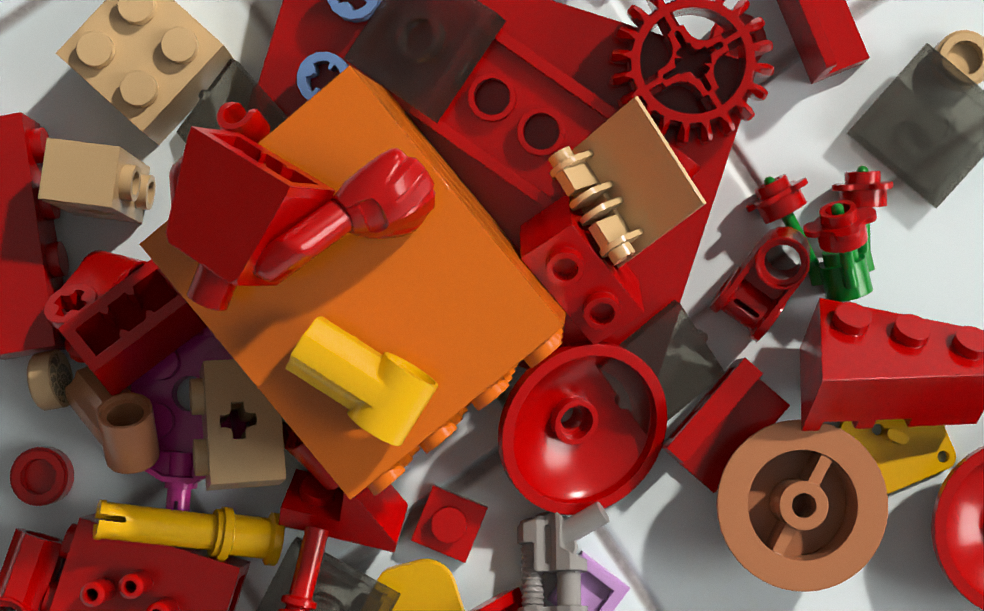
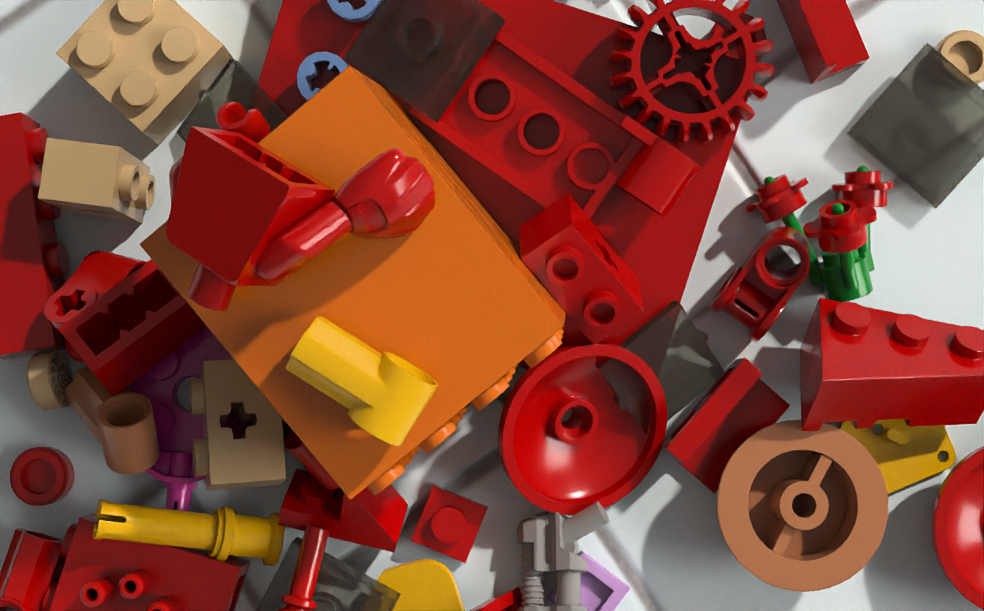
tan hinge [548,96,706,268] -> none

